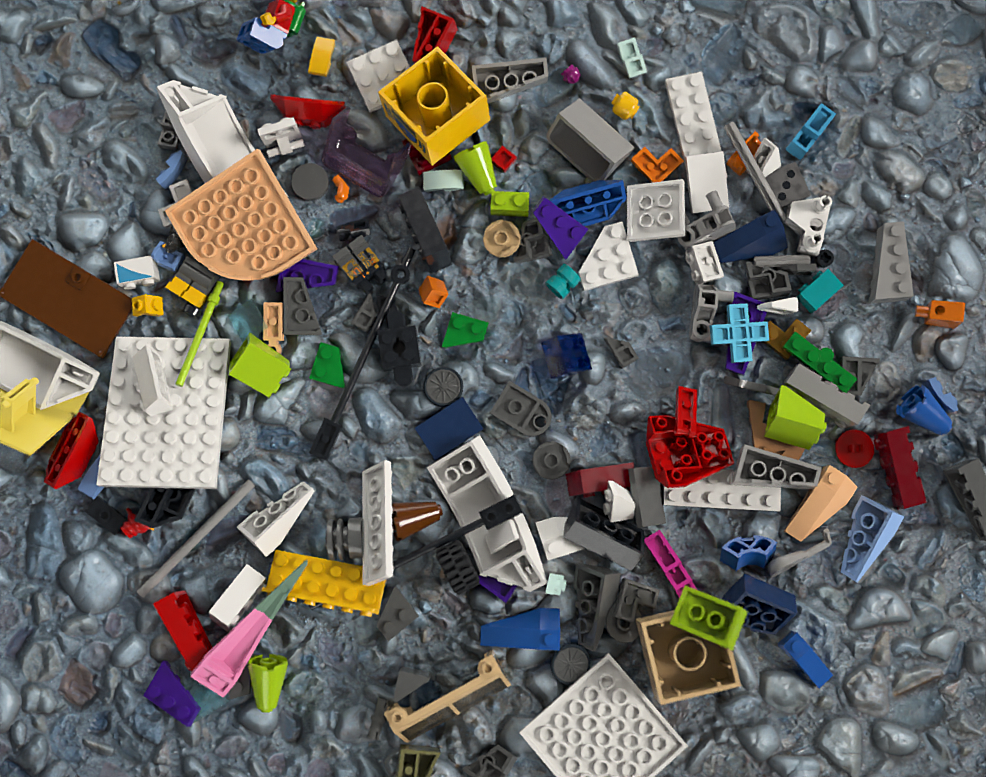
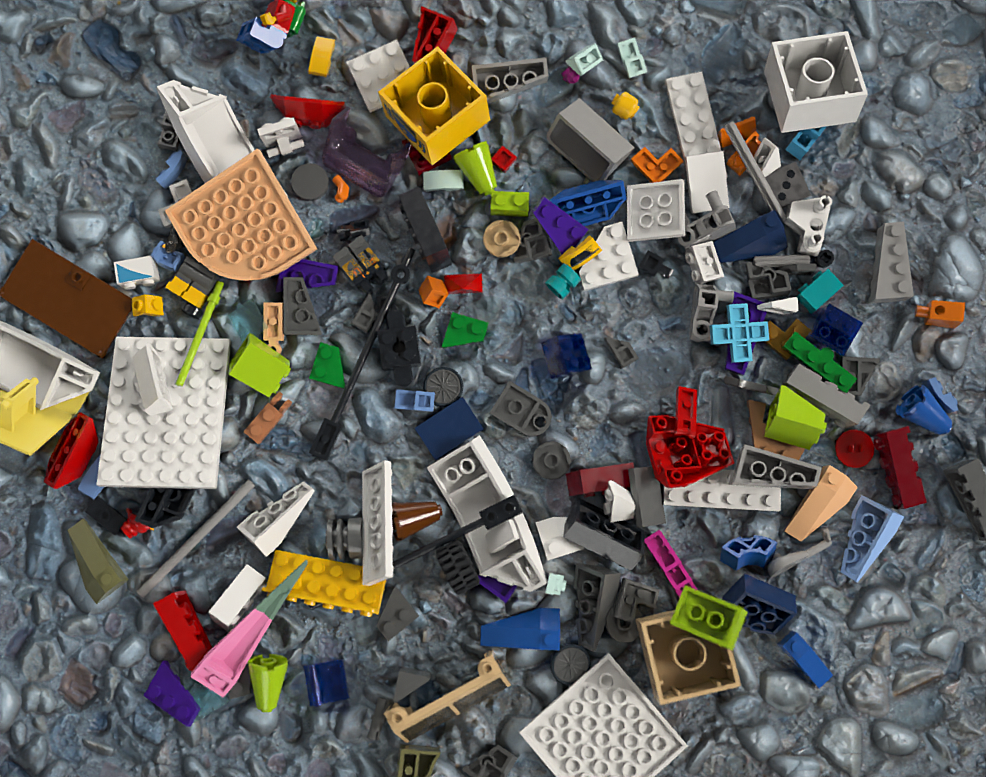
none -> olive wedge [67,518,129,604]
none -> nougat hinge [244,392,292,444]
none -> clear blue plate [303,658,350,707]
none -> medium blue slope [394,389,435,412]
none -> red slope [444,273,483,294]
none -> yellow slope [558,235,602,270]
none -> light aqua slope [566,43,603,76]
none -> black plate [638,250,673,280]
none -> orange slope [718,117,756,148]
none -> white brick [764,31,868,133]
none -> clear blue slope [810,303,863,356]

